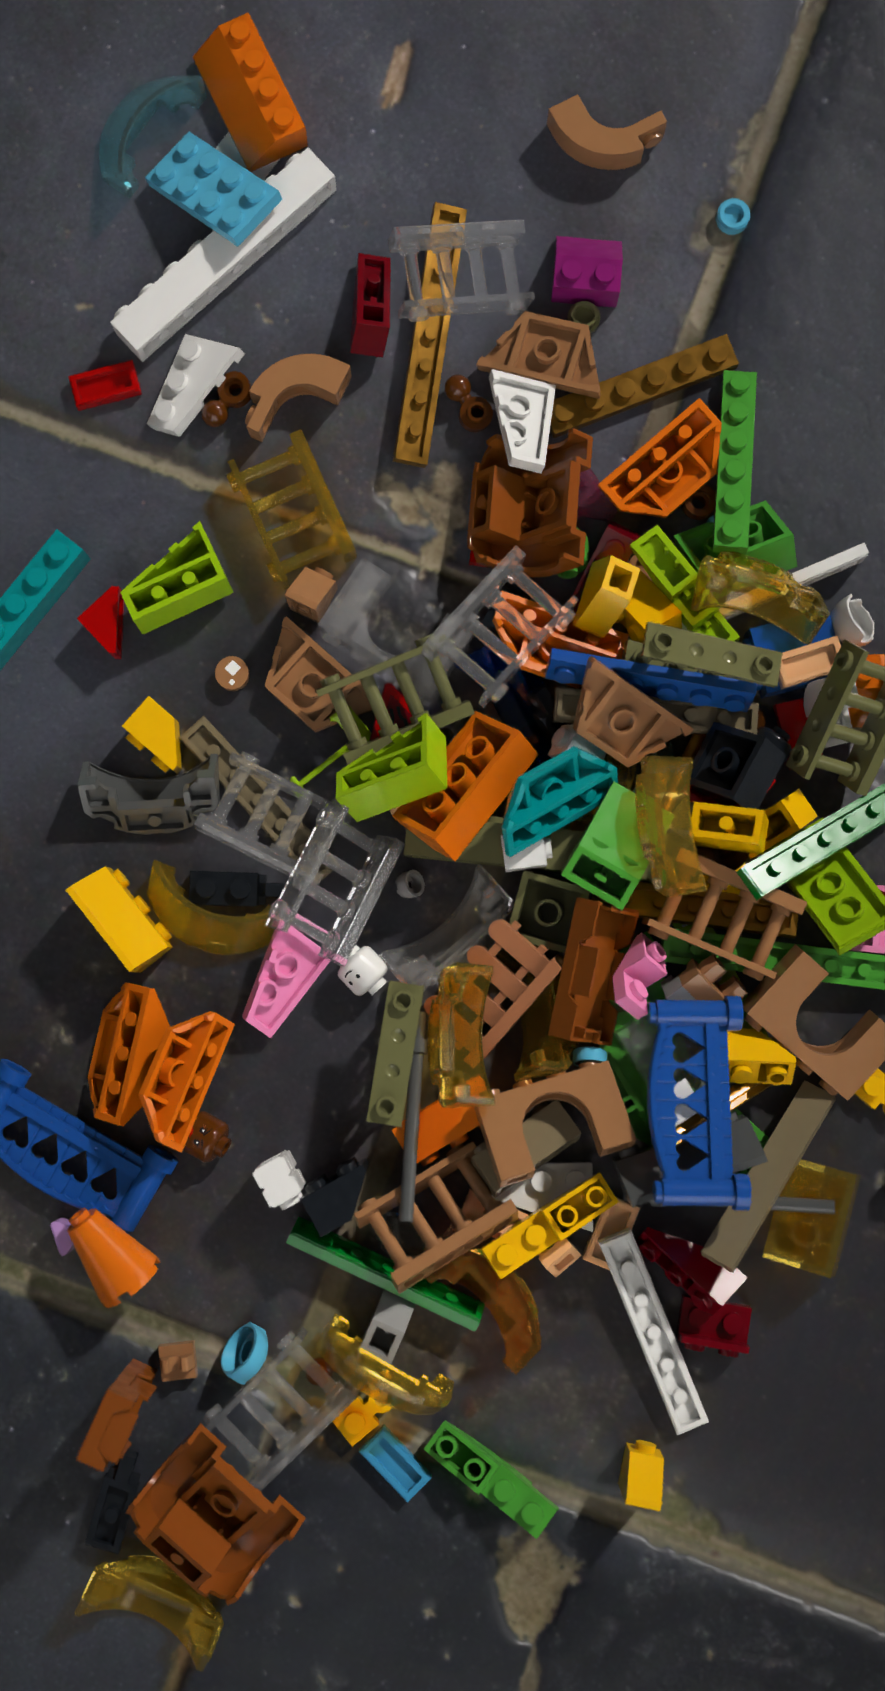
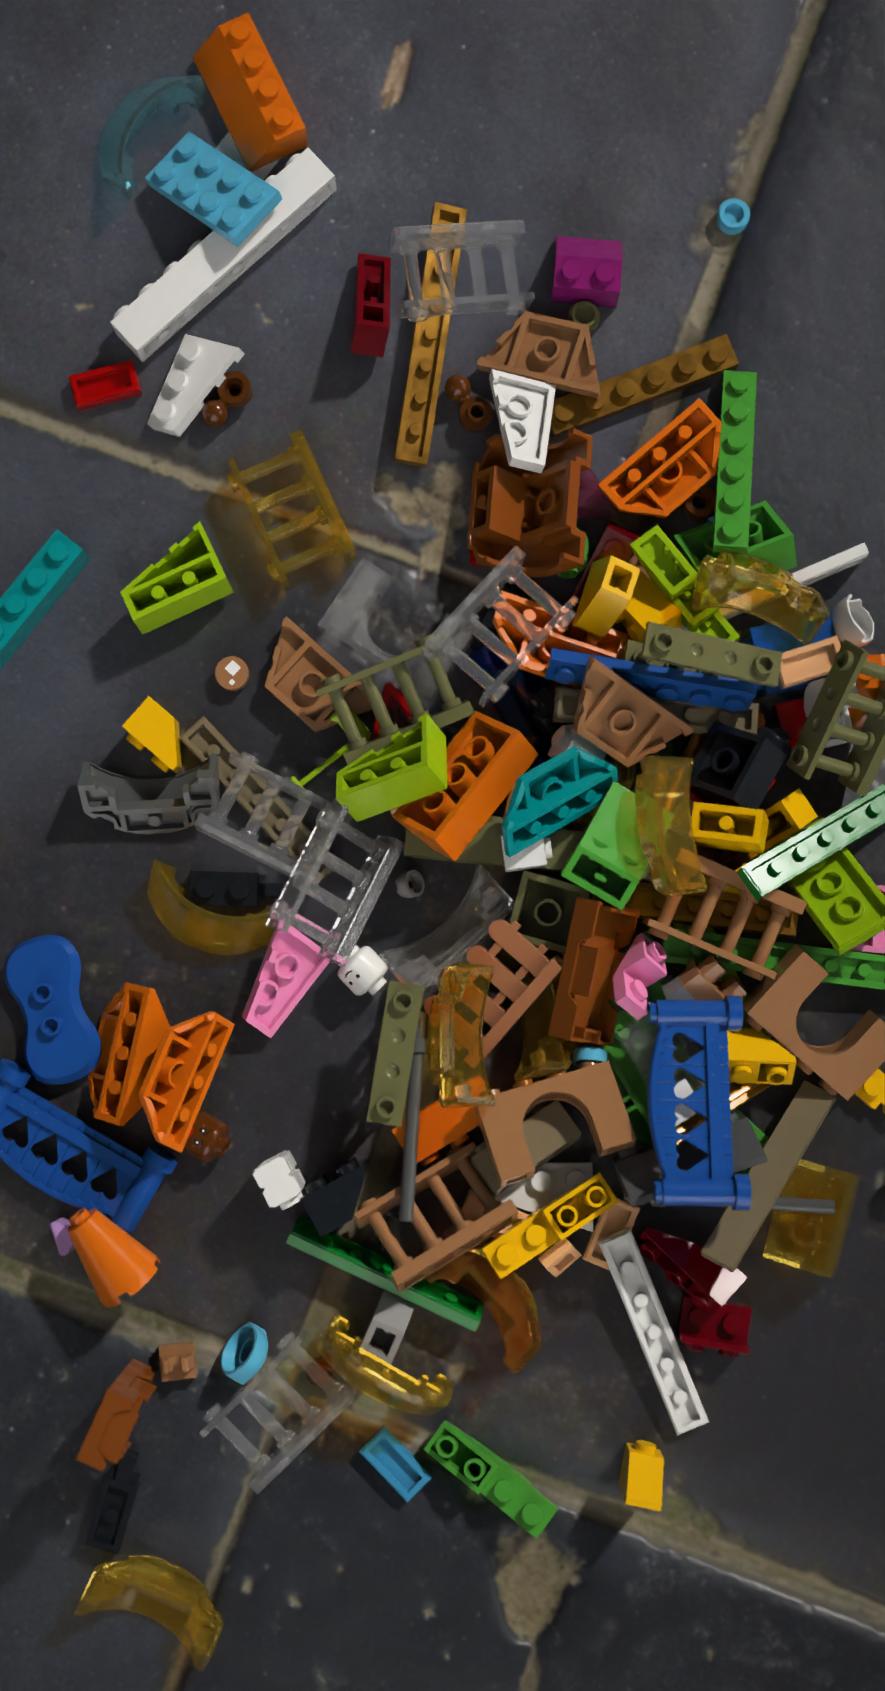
yellow slope [66,866,173,973] -> none
red slope [77,586,124,659] -> none
dark orange piece [126,1423,306,1605] -> none
medium nougat arch [245,354,352,442] -> none
medium nougat slope [285,567,338,624] -> none
yellow plate [330,1383,394,1447] -> none
medium nougat arch [547,94,667,170] -> none
none -> blue plate [4,935,101,1085]

